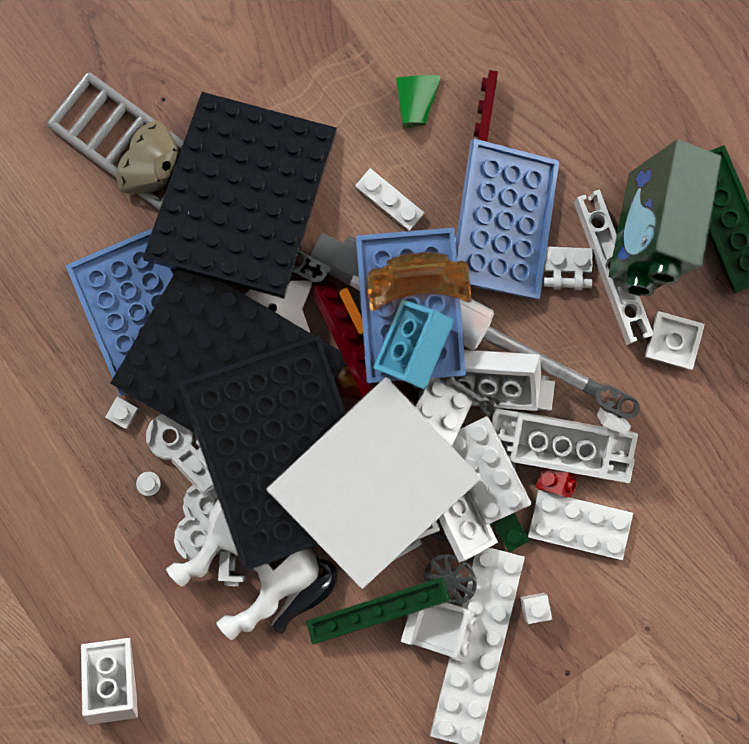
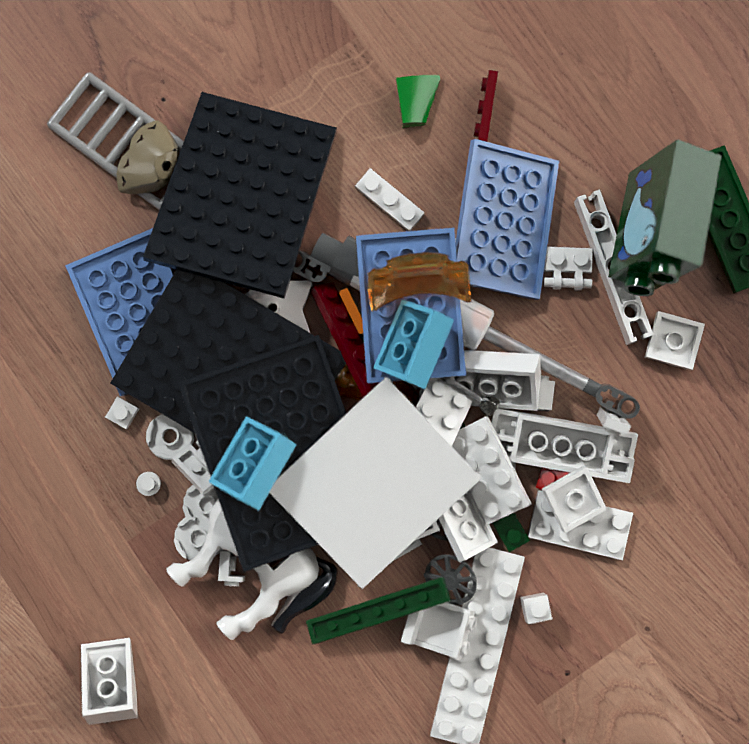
none -> medium azure slope [208,416,296,510]
none -> white plate [542,466,607,533]

